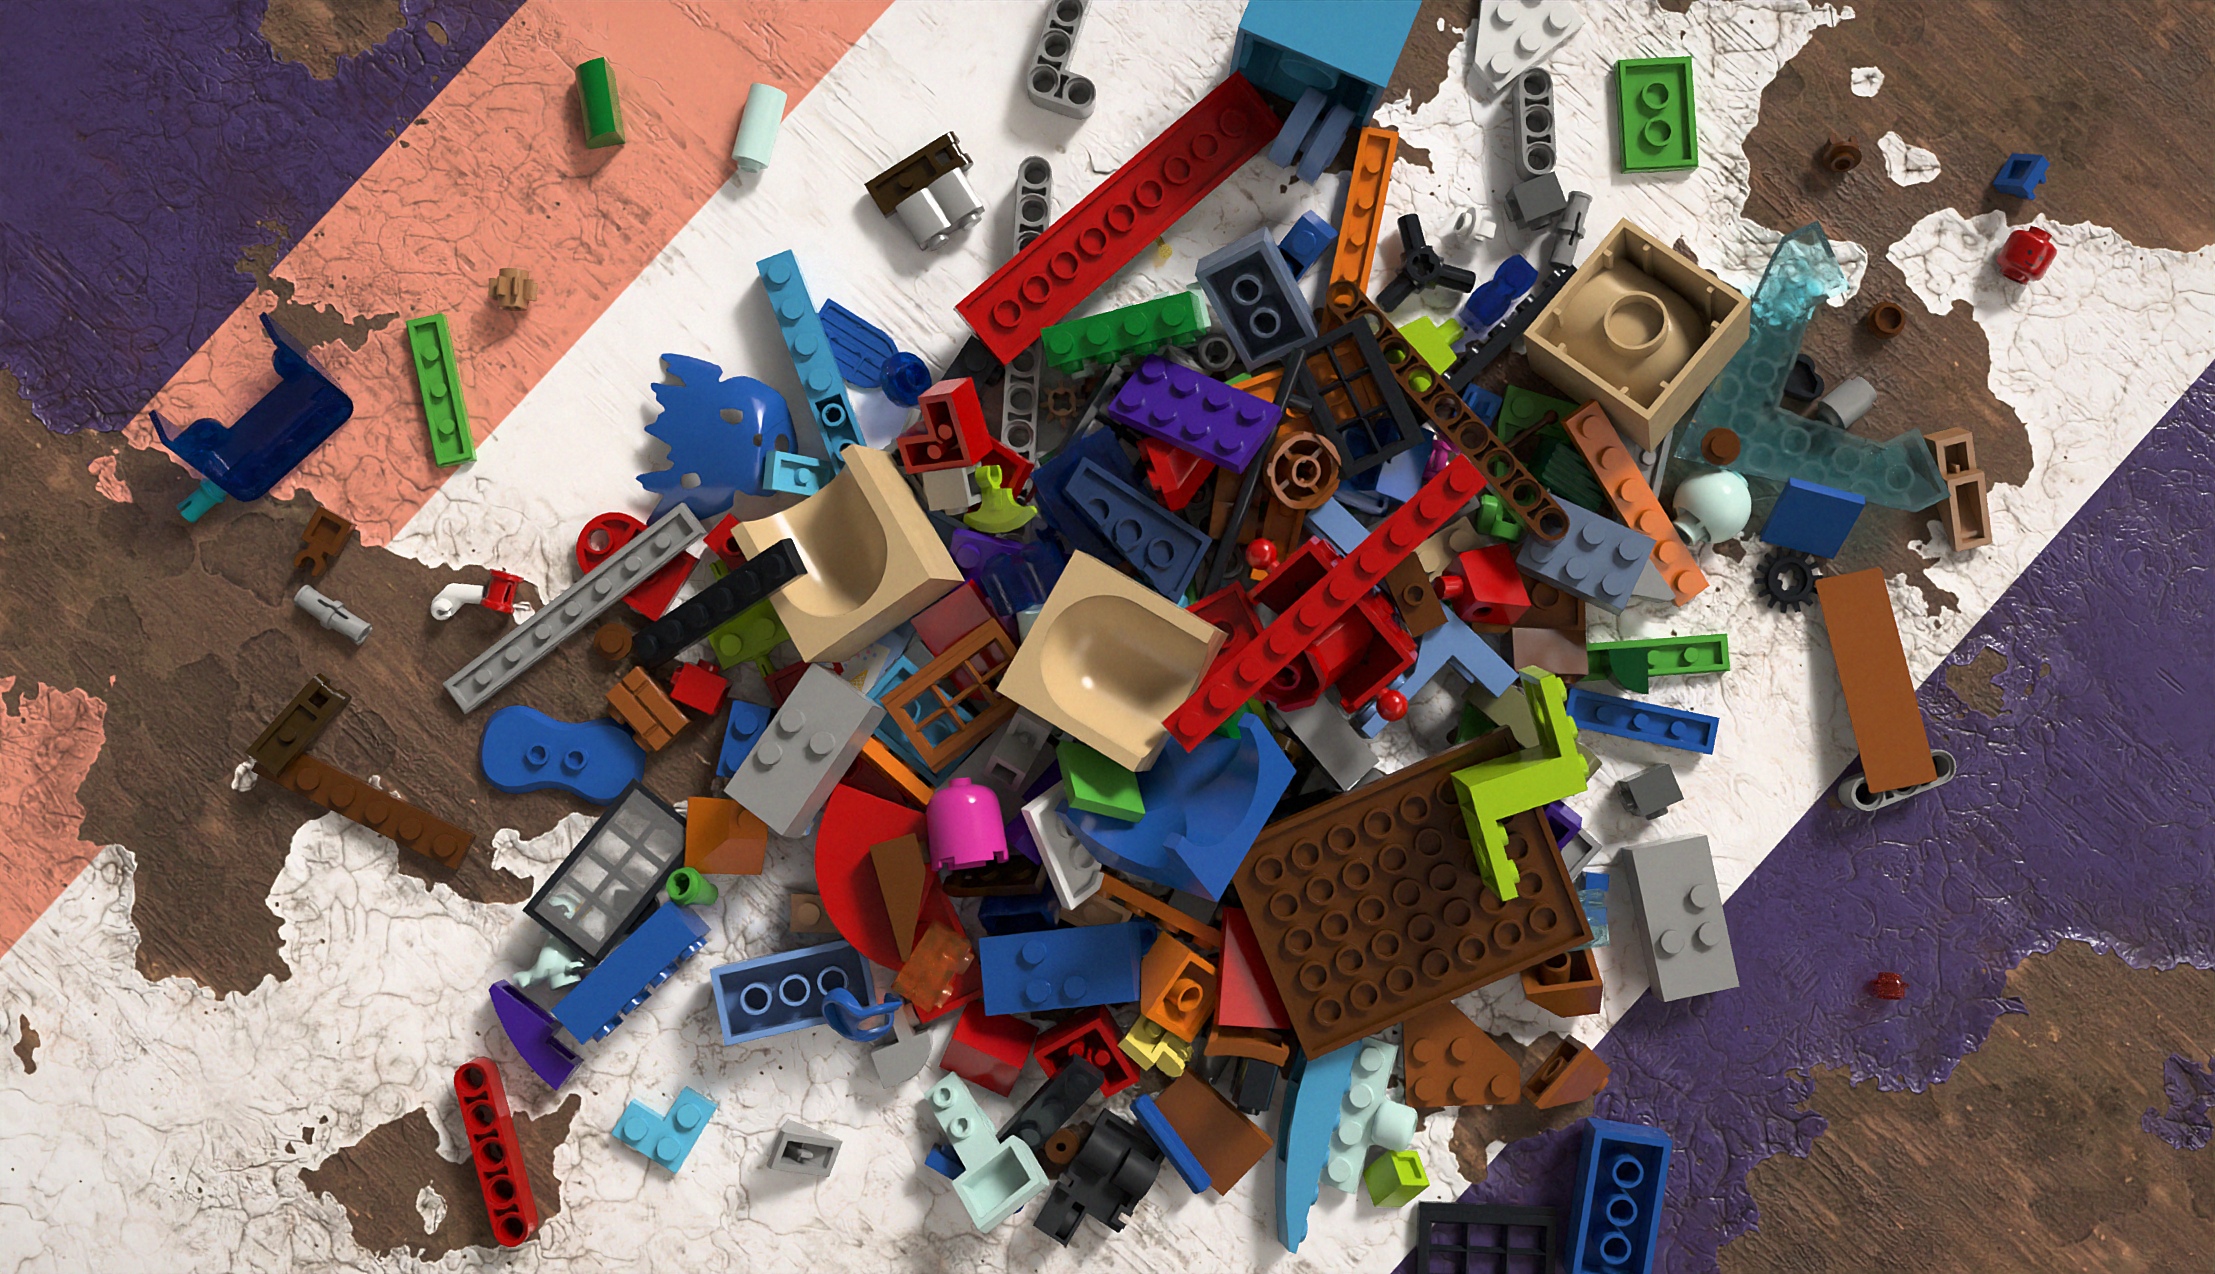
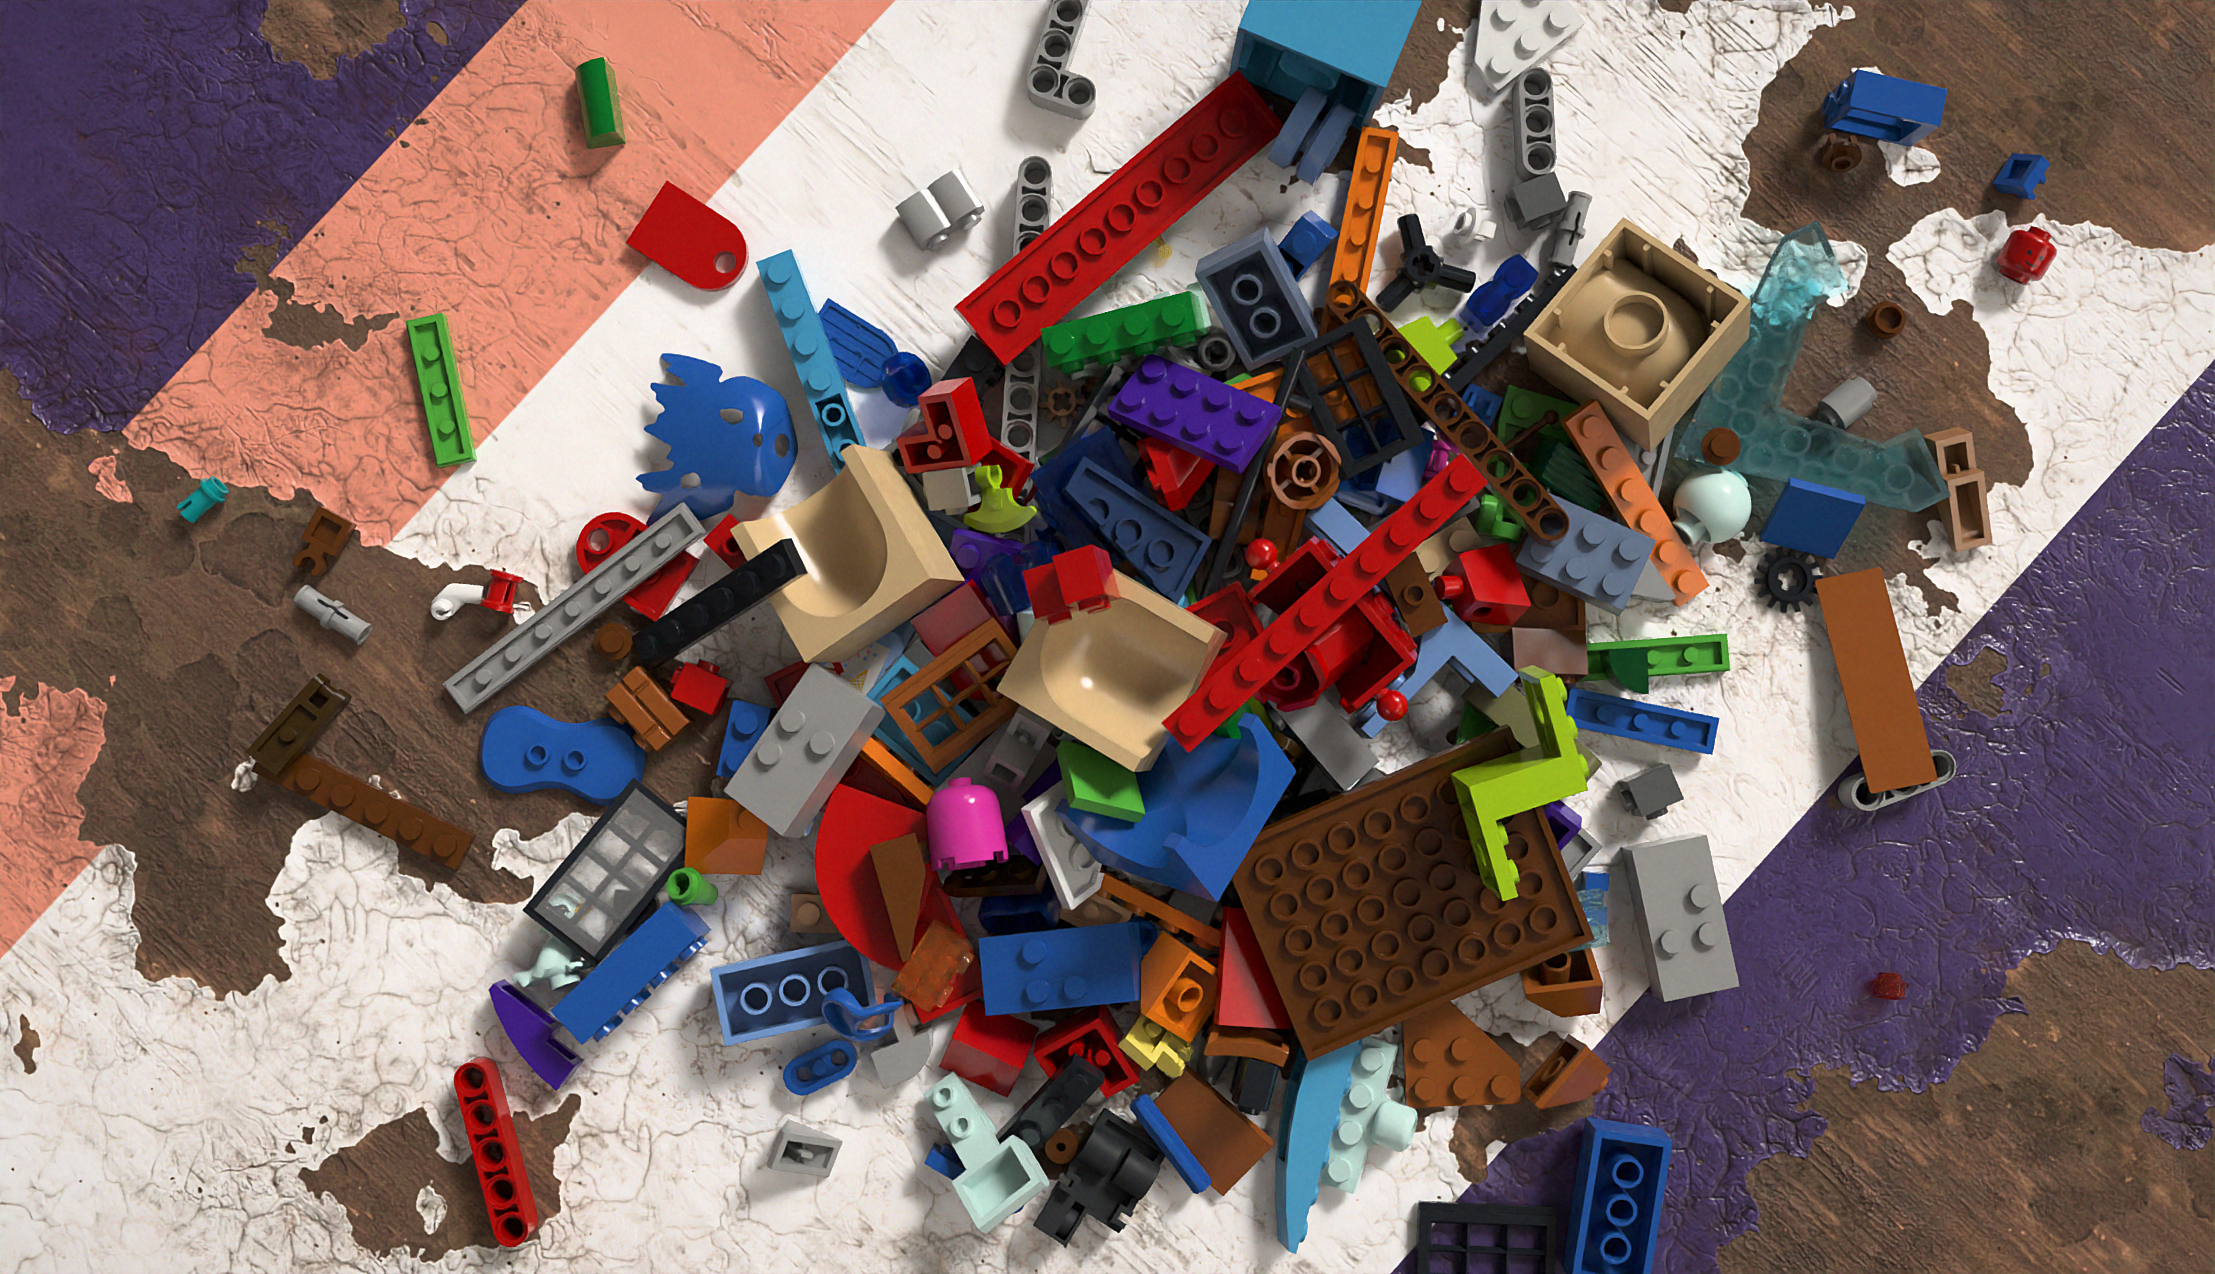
clear blue windscreen [149,312,354,502] -> none
medium nougat gear [488,268,538,311] -> none
medium azure plate [611,1085,719,1174] -> none
lime plate [708,559,791,681] -> none
light aqua brick [731,83,787,174] -> none
medium azure plate [763,451,836,497] -> none
dark brown plate [864,131,974,219] -> none
lime panel [1363,1150,1430,1207] -> none
bright green tile [1614,56,1699,174] -> none
black tile [1774,353,1825,402] -> none
none -> red tile [626,180,749,292]
none -> blue plate [783,1038,858,1096]
none -> red brick [1022,545,1121,626]
none -> blue window [1822,69,1948,147]

